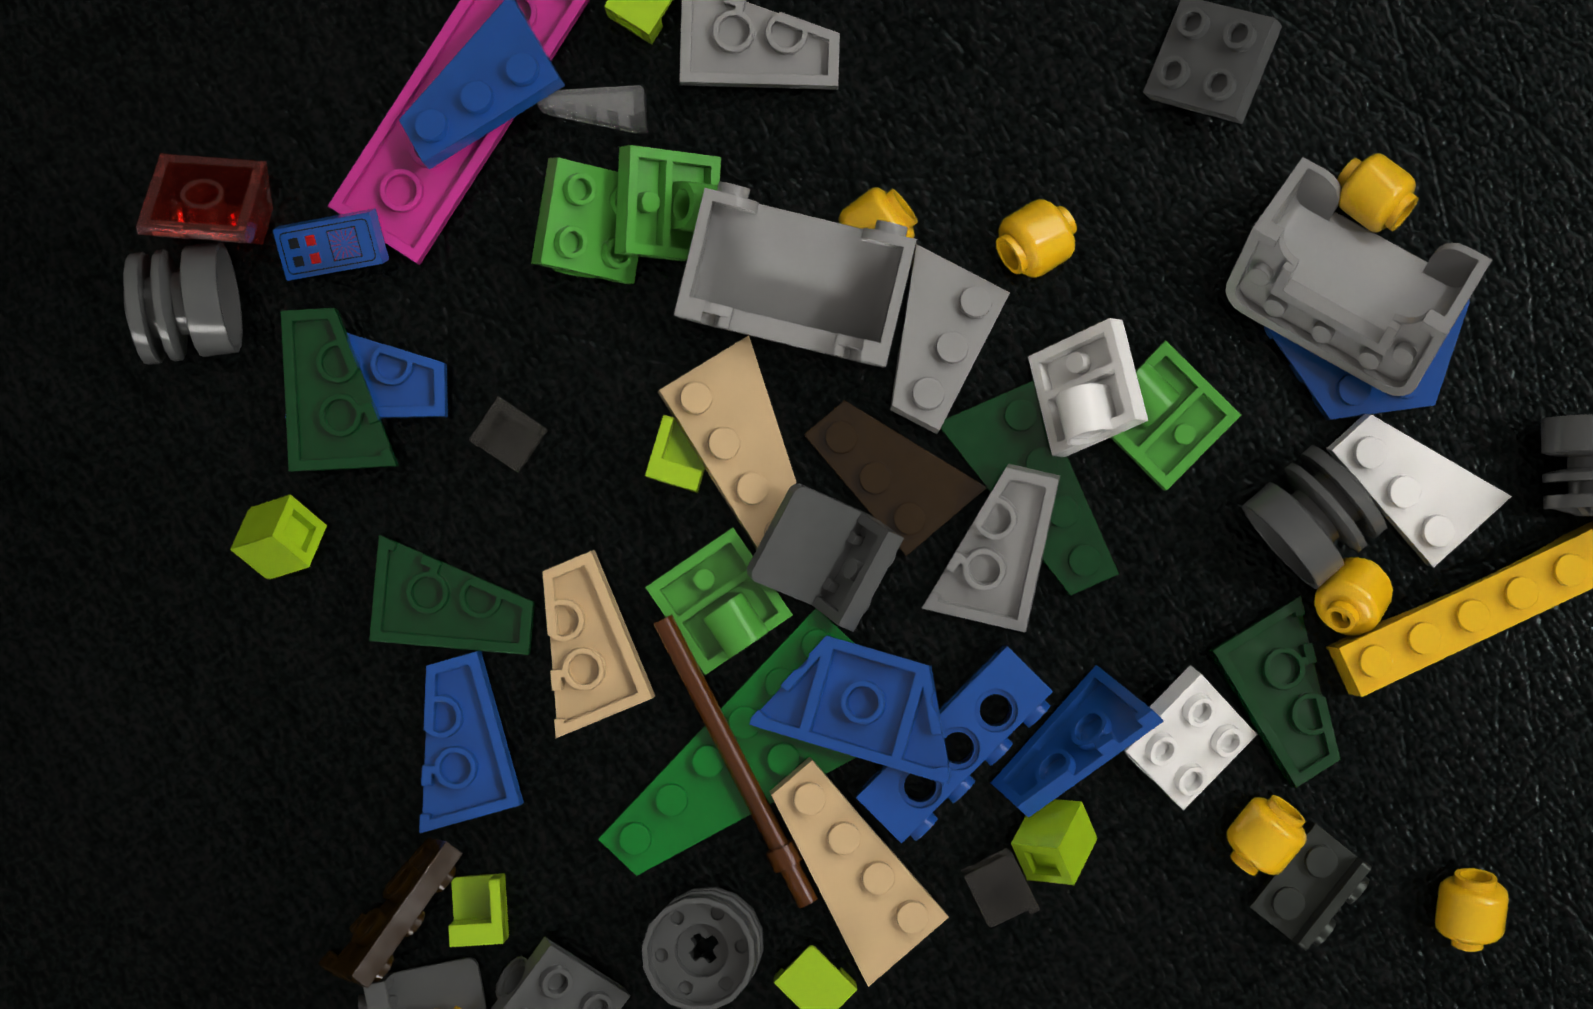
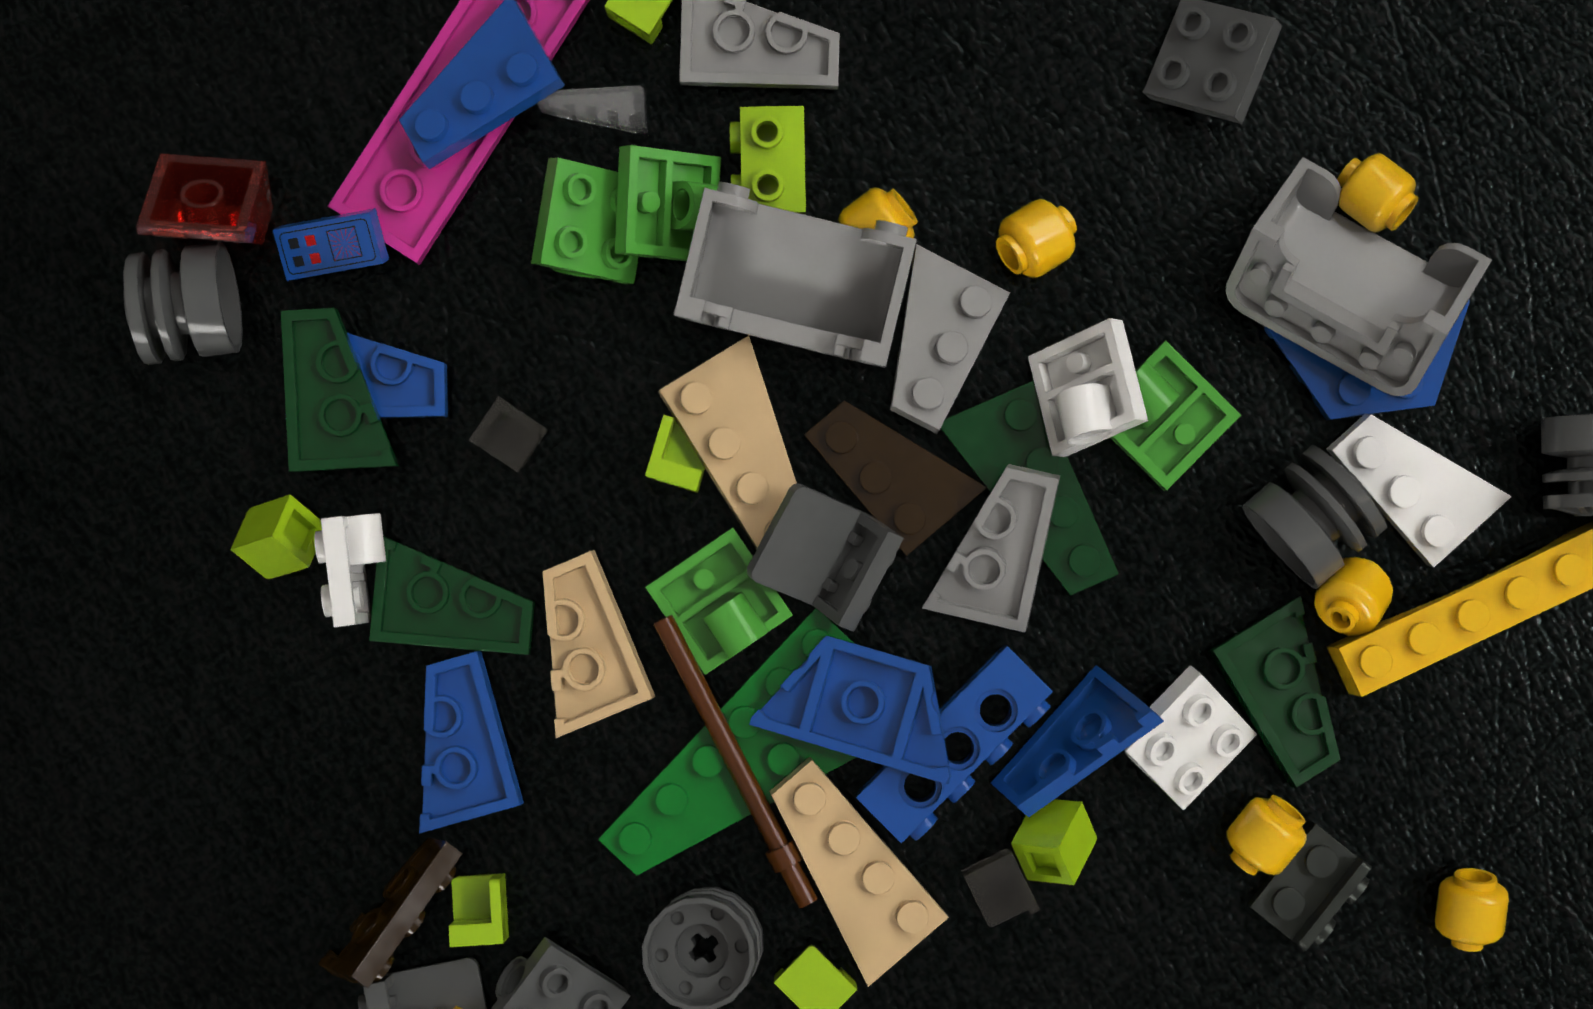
none -> white plate [314,513,386,627]
none -> lime brick [730,106,806,215]

